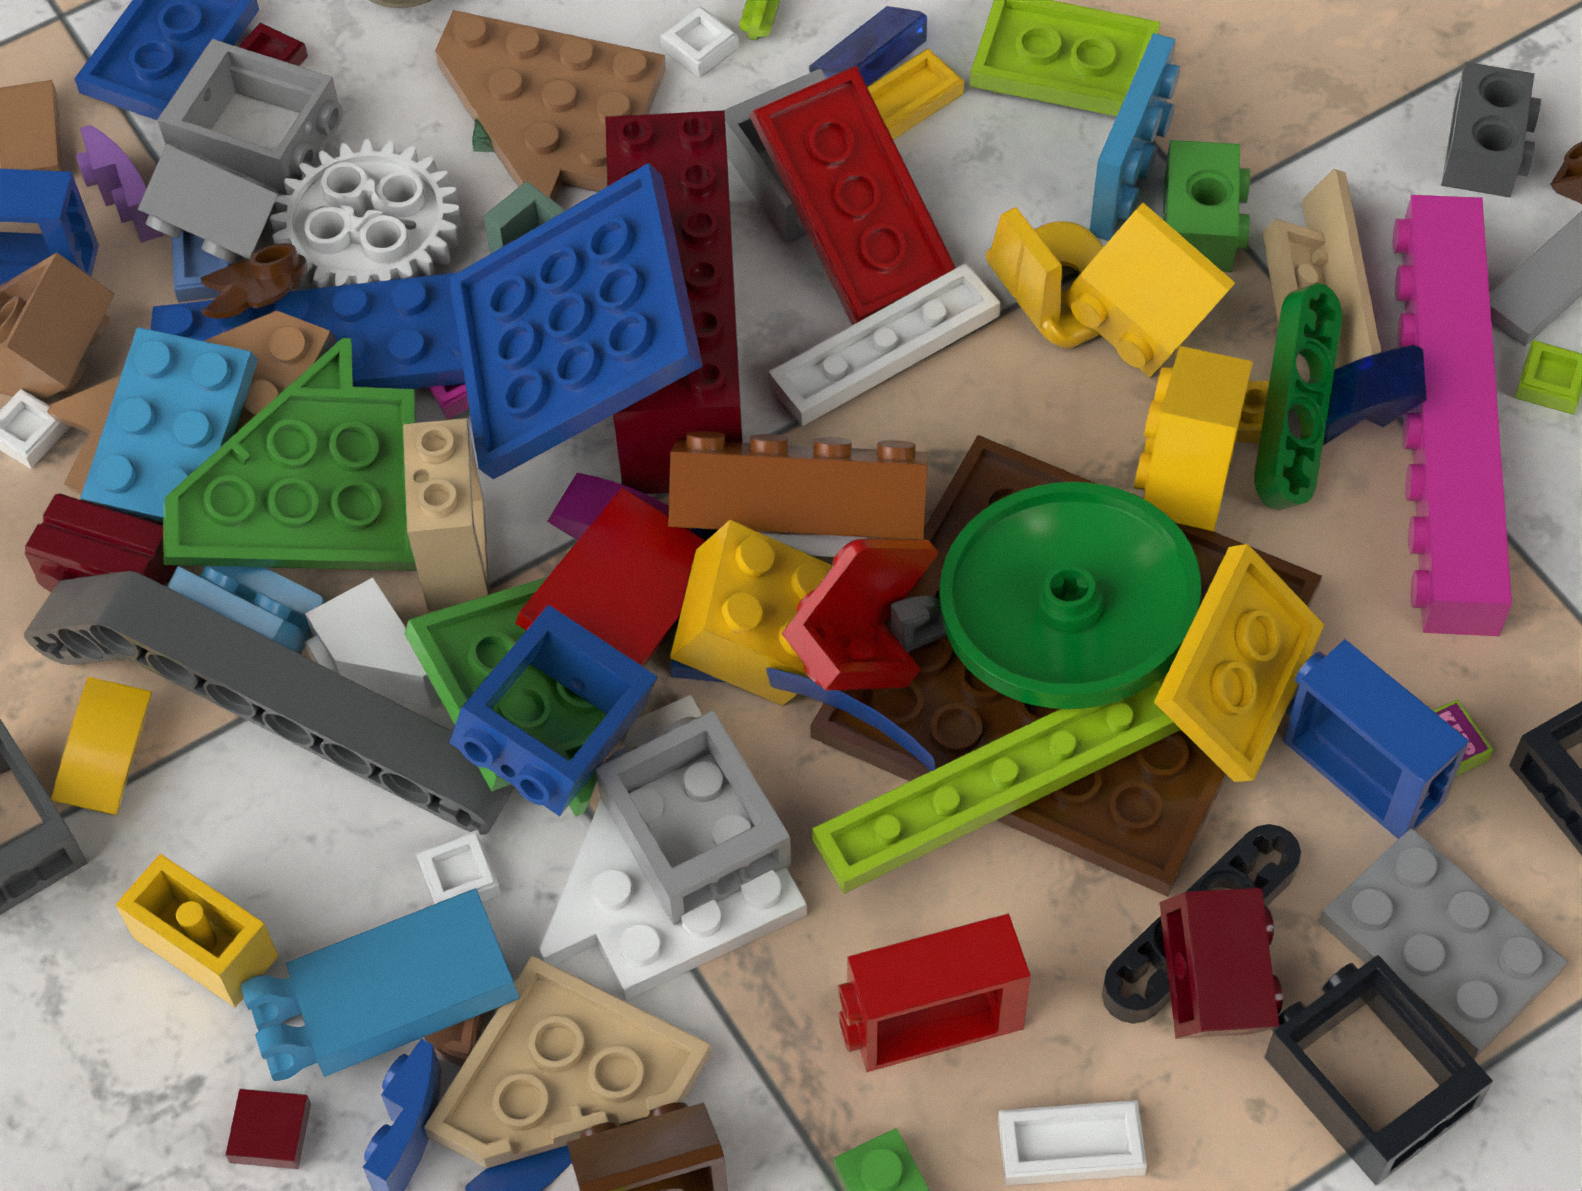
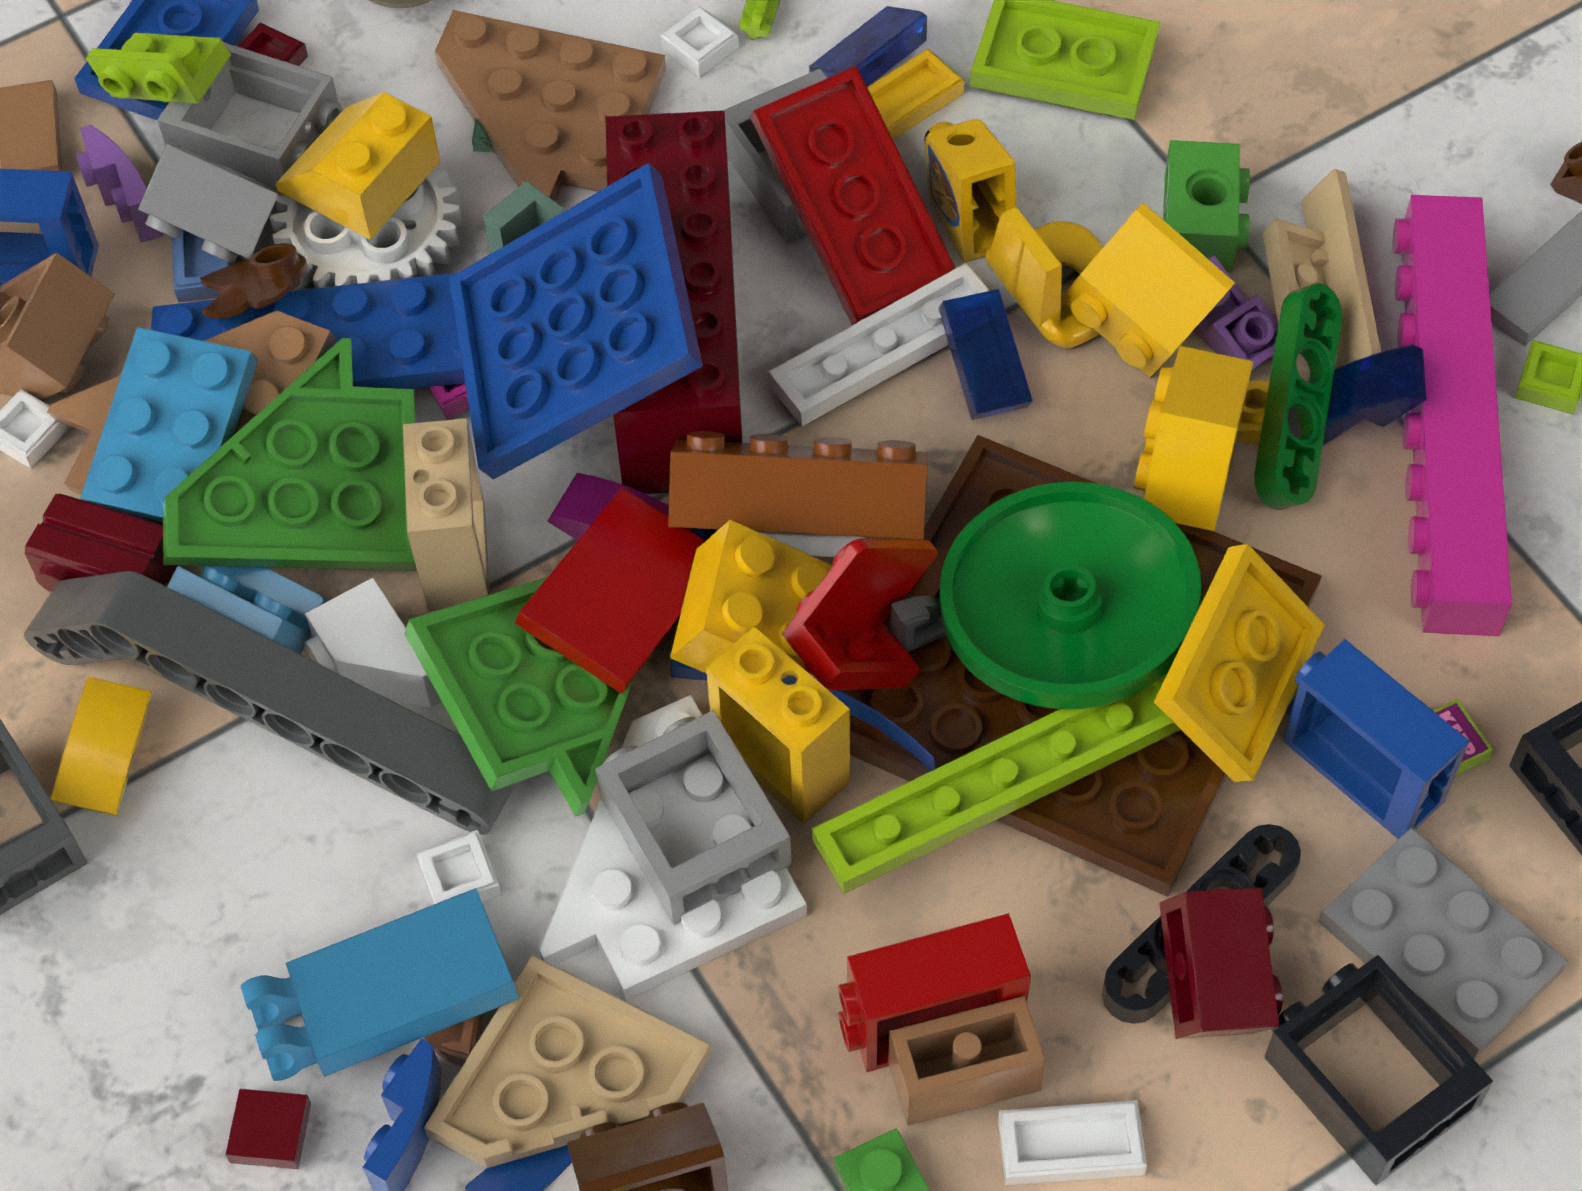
yellow brick [115,853,279,1008] -> none
blue window [449,605,658,816] -> none
dark azure plate [1090,33,1180,241] -> none
dark grey brick [1441,62,1541,198] -> none
none -> lime bracket [86,33,231,104]
none -> yellow slope [276,92,440,240]
none -> yellow window [706,626,850,824]
none -> medium nougat brick [888,996,1046,1126]
none -> yellow torso [924,119,1016,263]
none -> clear blue tile [938,289,1033,420]
none -> medium lavender slope [1194,255,1278,371]

